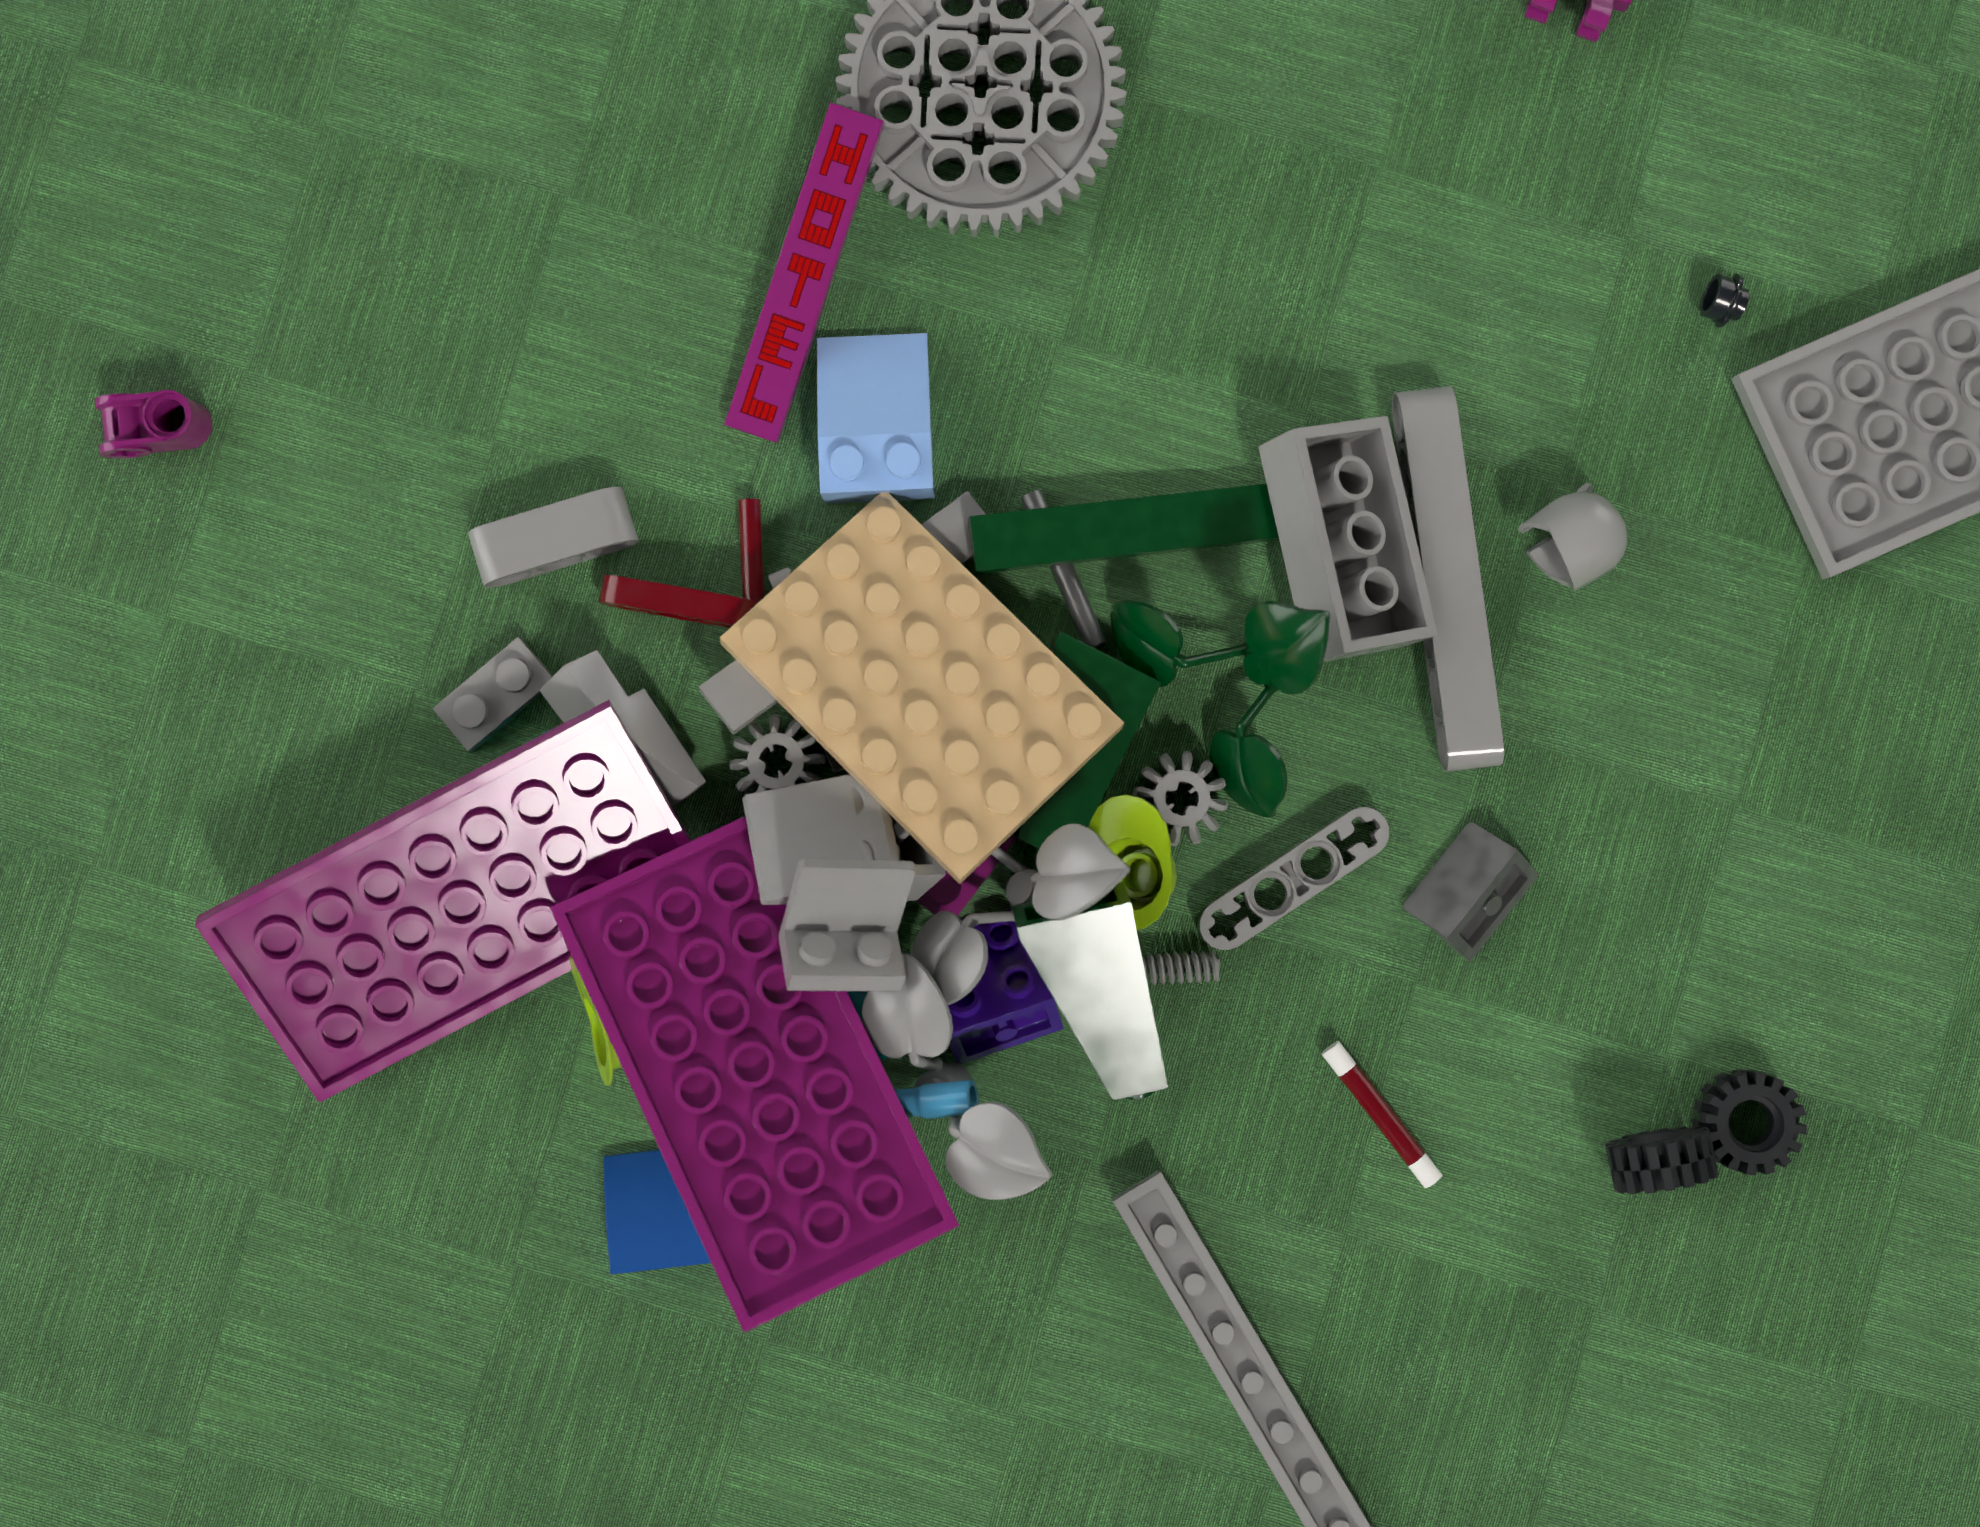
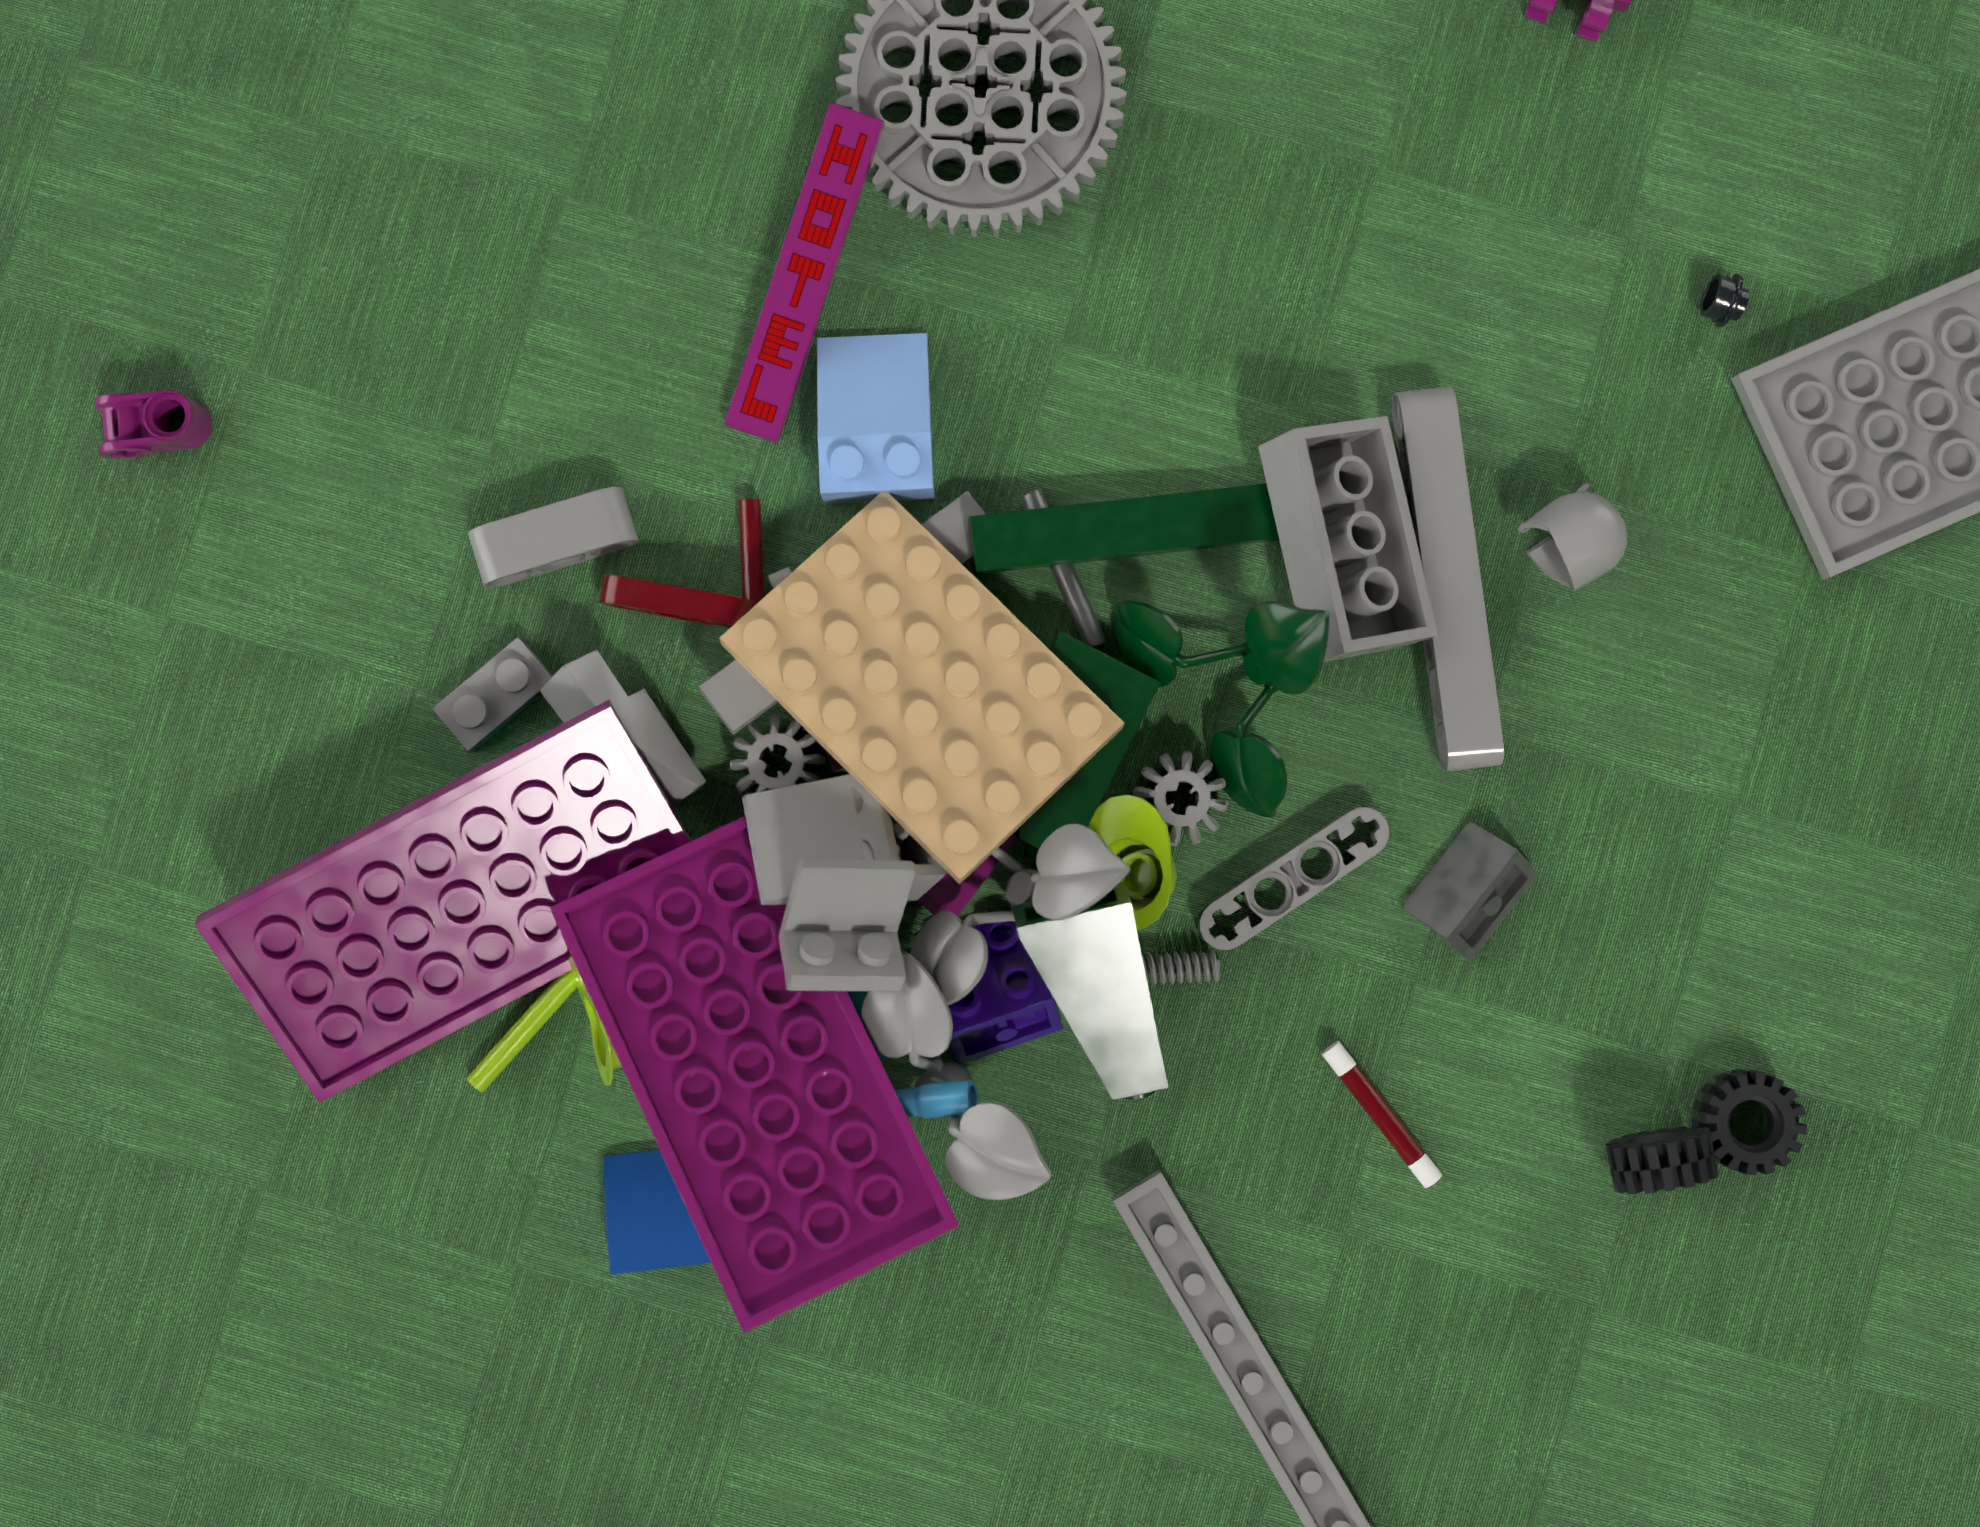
none -> lime bar [466,970,577,1093]

